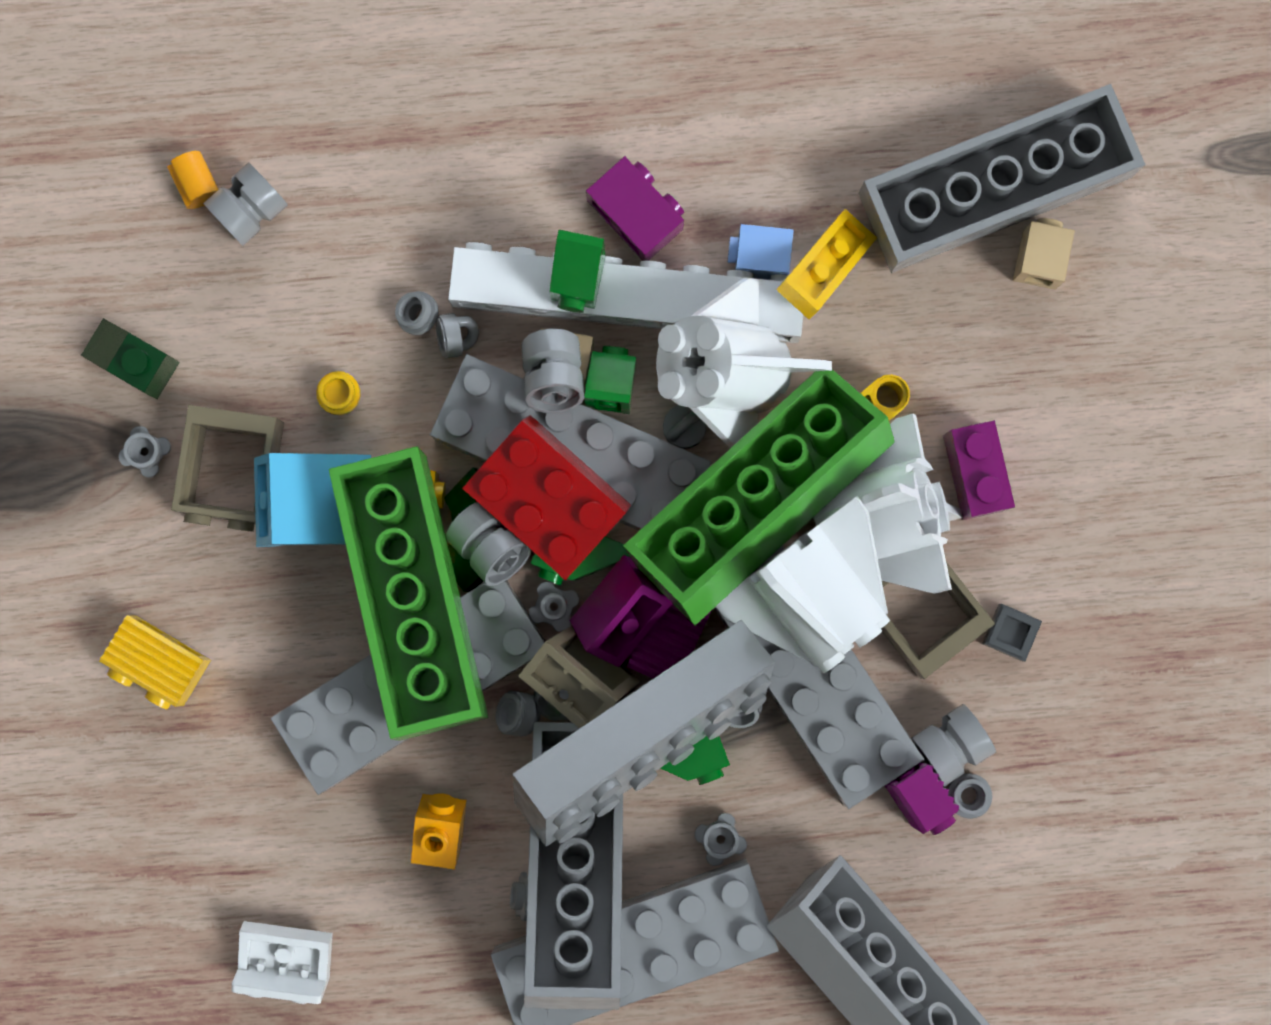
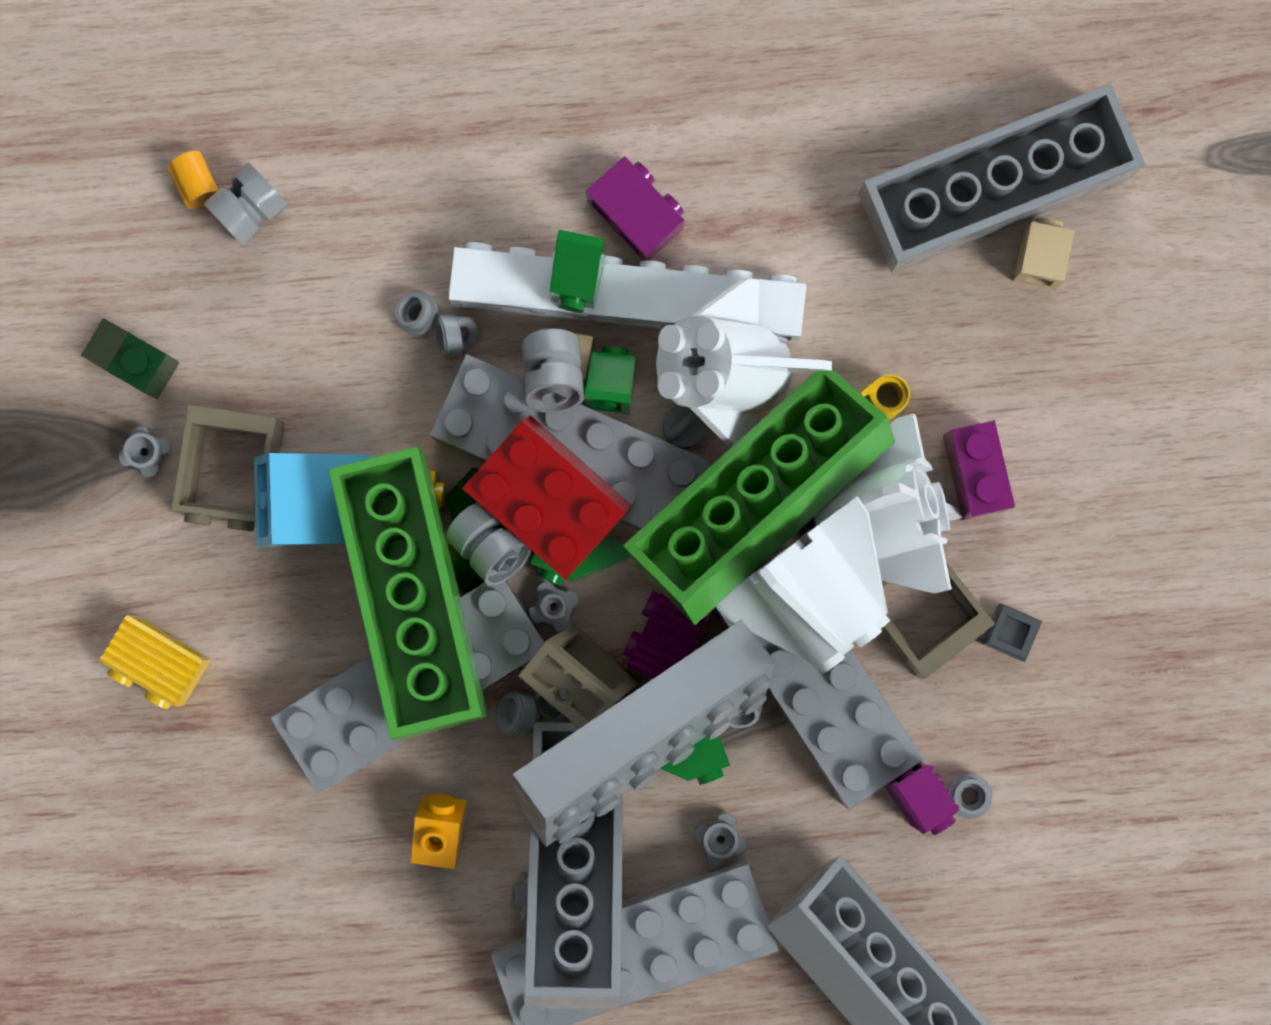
white bracket [231,921,333,1004] -> none
yellow plate [316,371,361,415] -> none
magenta brick [569,555,673,667] -> none
light blue brick [727,224,794,280] -> none
yellow plate [776,209,877,320] -> none
light grey wheel [911,704,996,787] -> none

